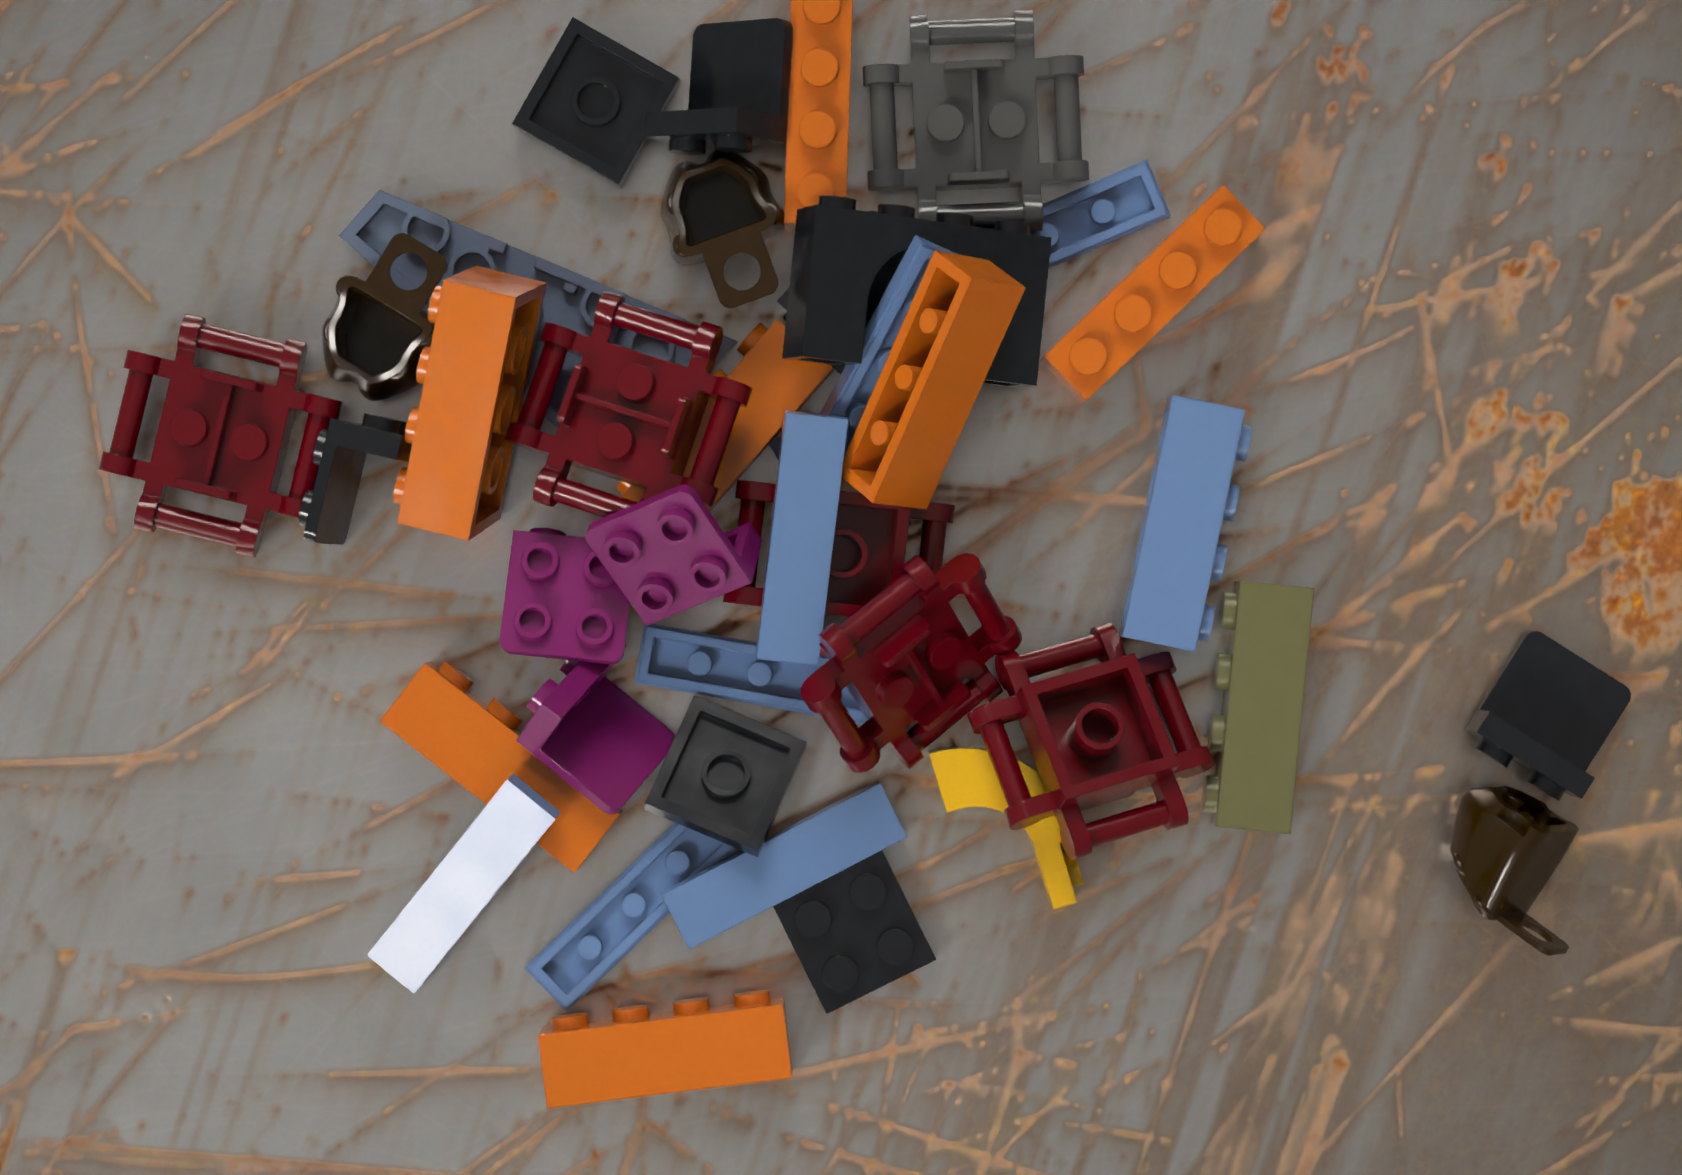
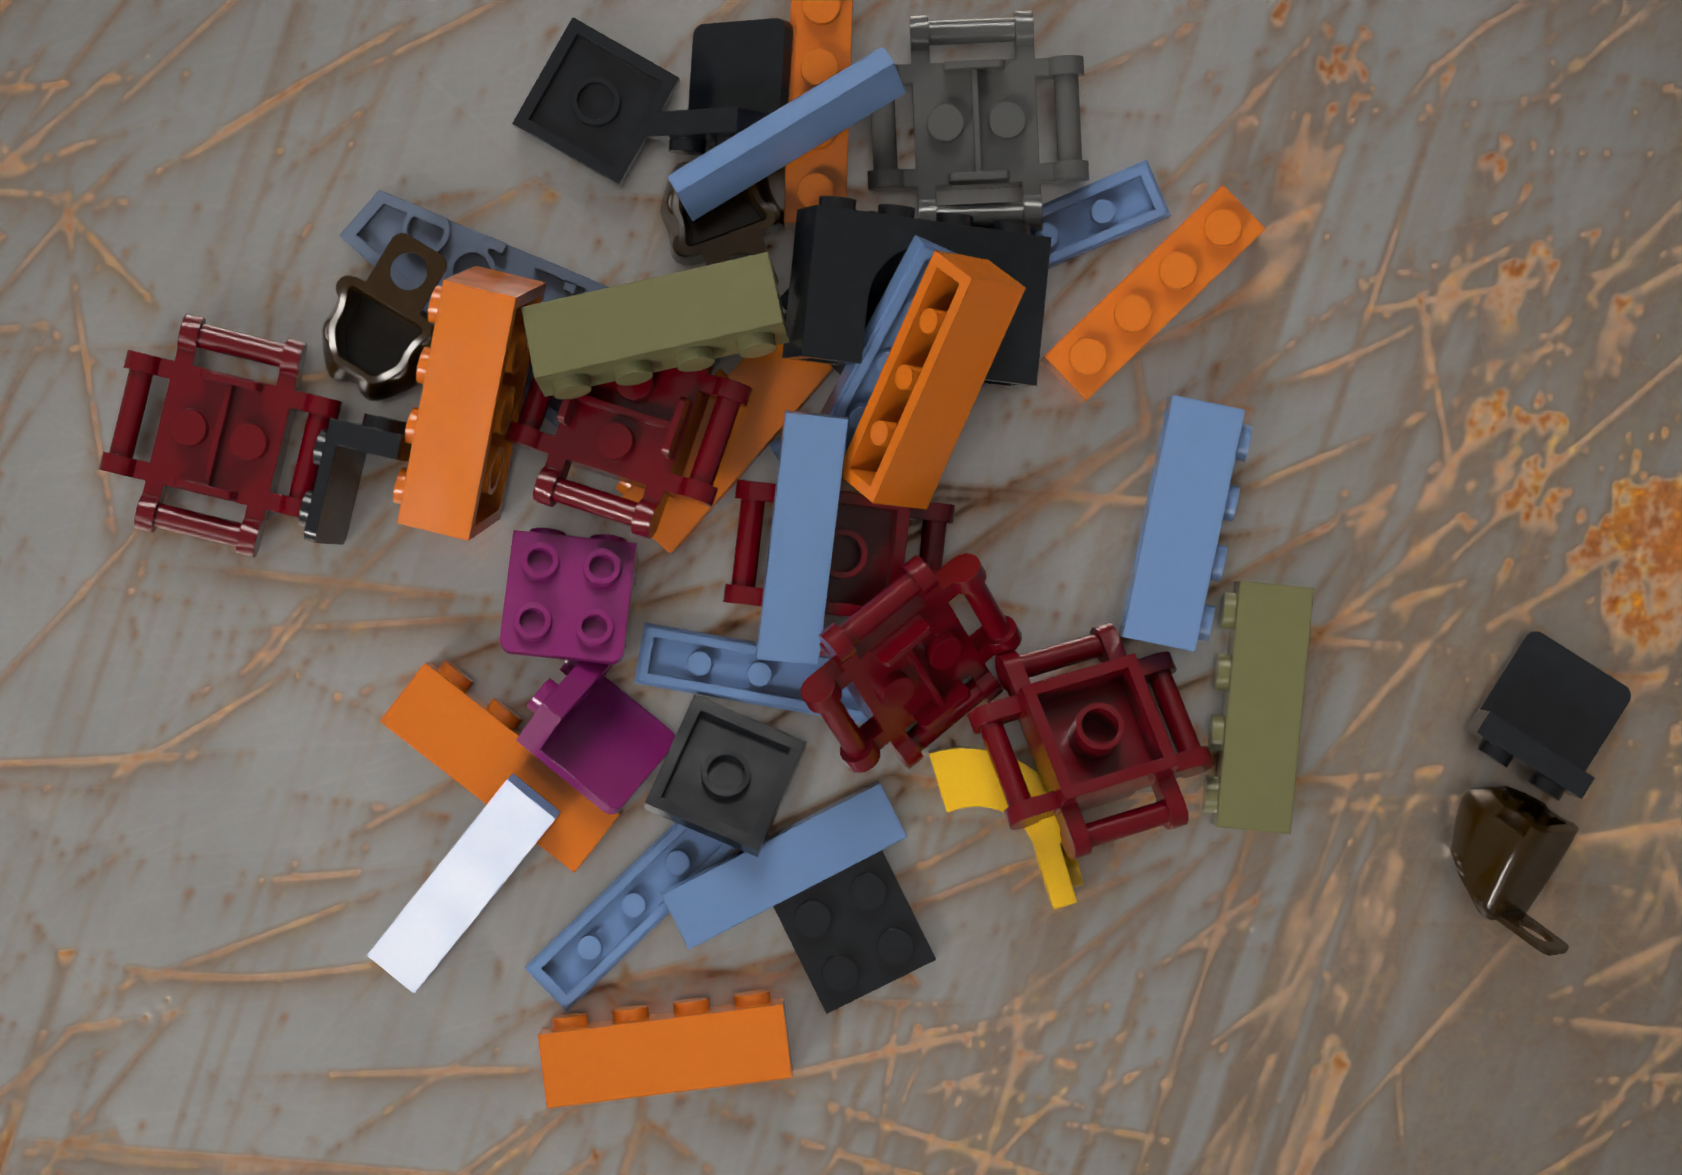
magenta bracket [585,485,763,626] -> none
none -> olive brick [521,252,790,399]
none -> medium blue tile [667,47,906,221]

